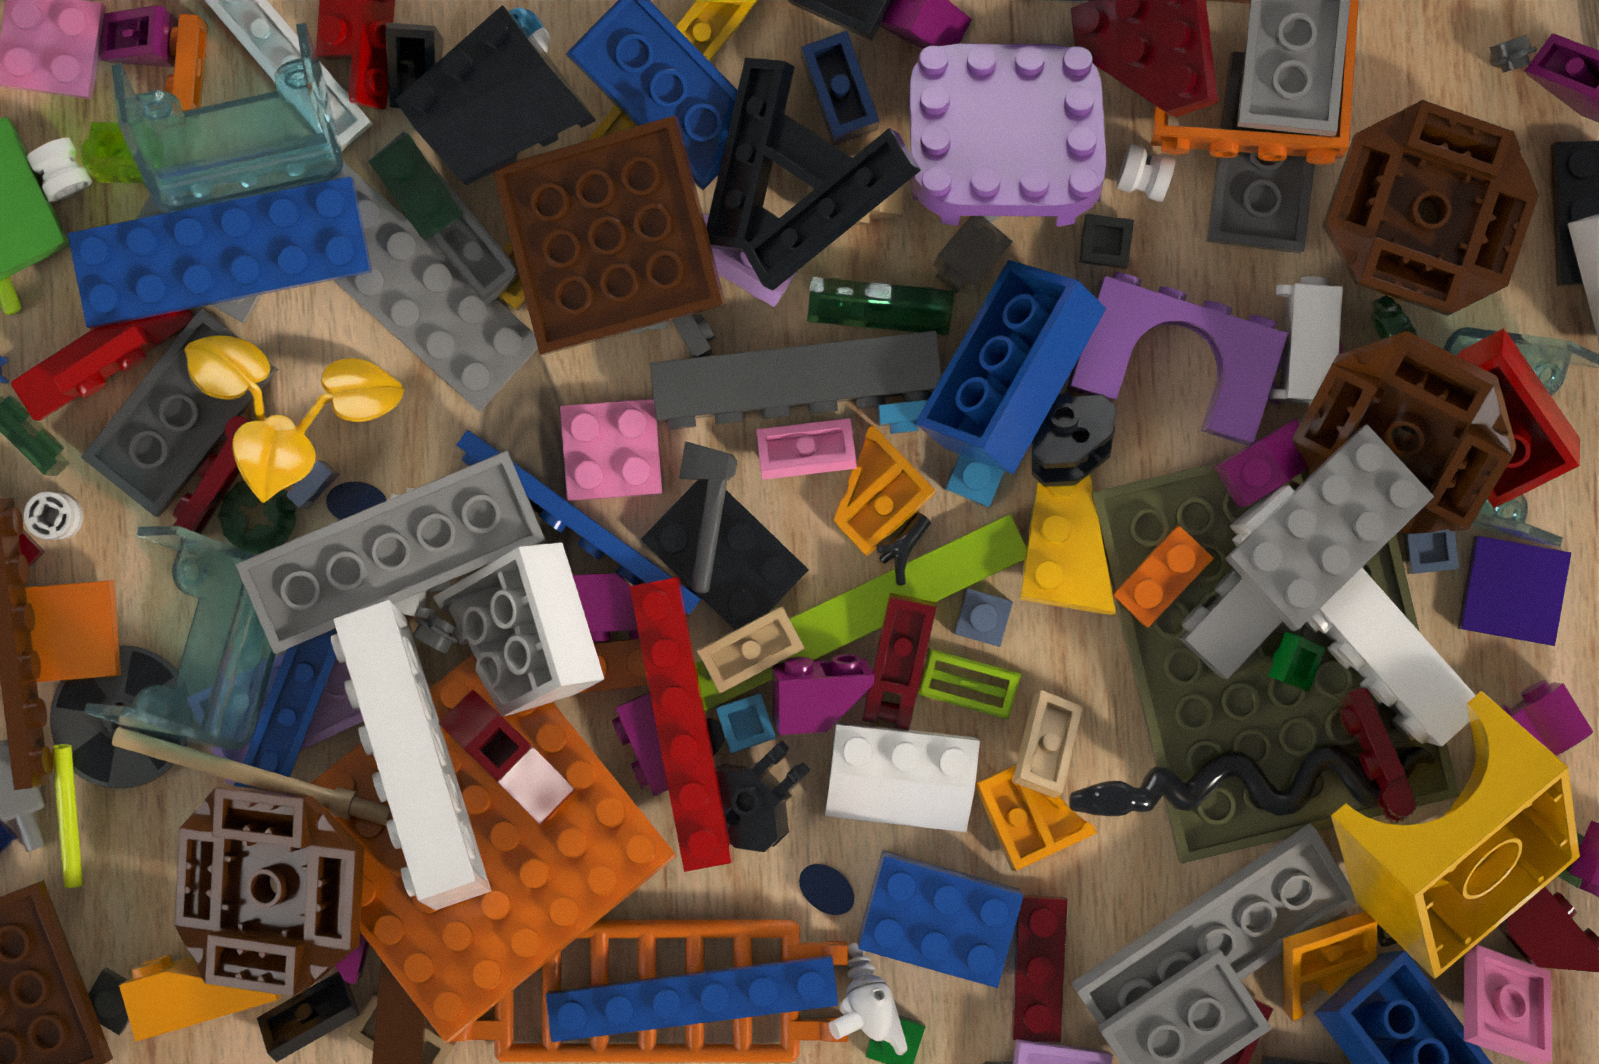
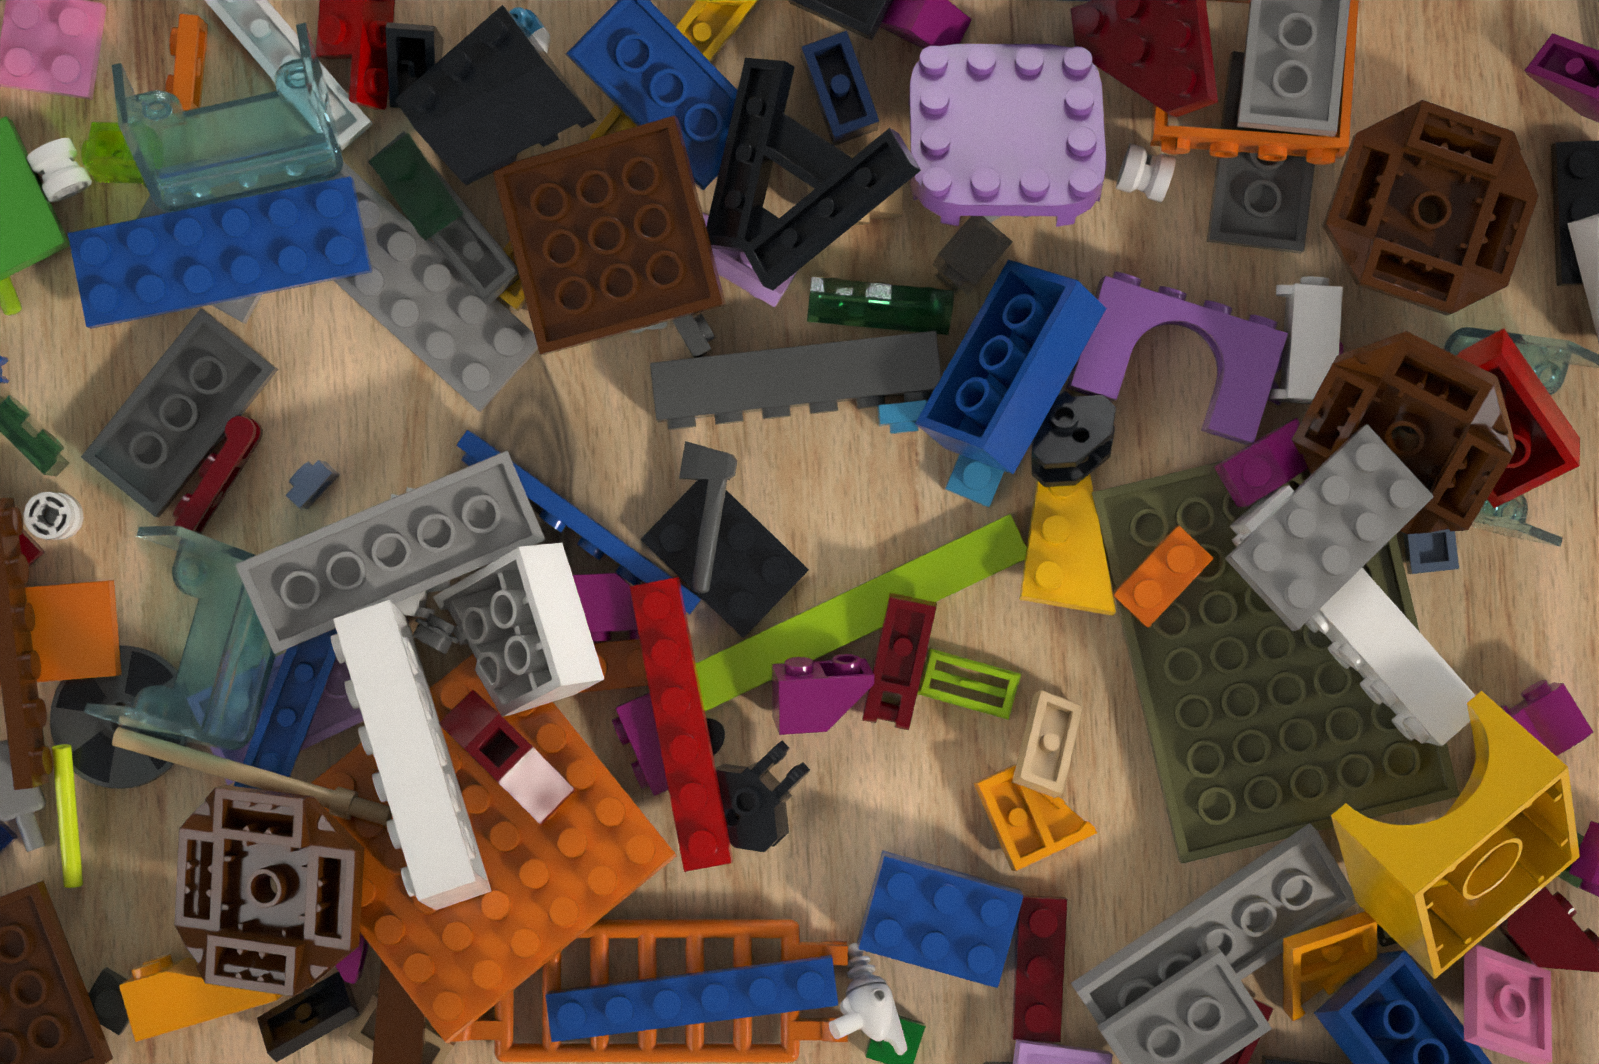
red bracket [11,309,194,421] -> none
magenta slope [100,5,179,67] -> none
yellow plant [184,336,405,503] -> none
clear green gear [218,480,296,554] -> none
dark blue sticker [326,482,387,520] -> none
bright pink plate [560,399,663,501] -> none
tan plate [697,605,805,693] -> none
dark azure plate [716,693,776,753] -> none
bright pink plate [756,418,857,480] -> none
dark blue sticker [799,864,854,915] -> none
white slope [825,722,980,832] -> none
light orange wing [833,425,936,557] -> none
black bar [876,512,931,586] -> none
sand blue plate [953,588,1013,647] -> none
black animal [1069,744,1435,817] -> none
pearl dark grey plate [1079,214,1134,269] -> none
light grey brick [1179,569,1282,679] -> none
green plate [1268,631,1326,692] -> none
dark red hinge [1339,686,1417,823] -> none
clear green gear [1371,295,1417,340] -> none
dark purple tile [1458,536,1571,646] -> none
dark grey plate [1490,35,1537,73] -> none

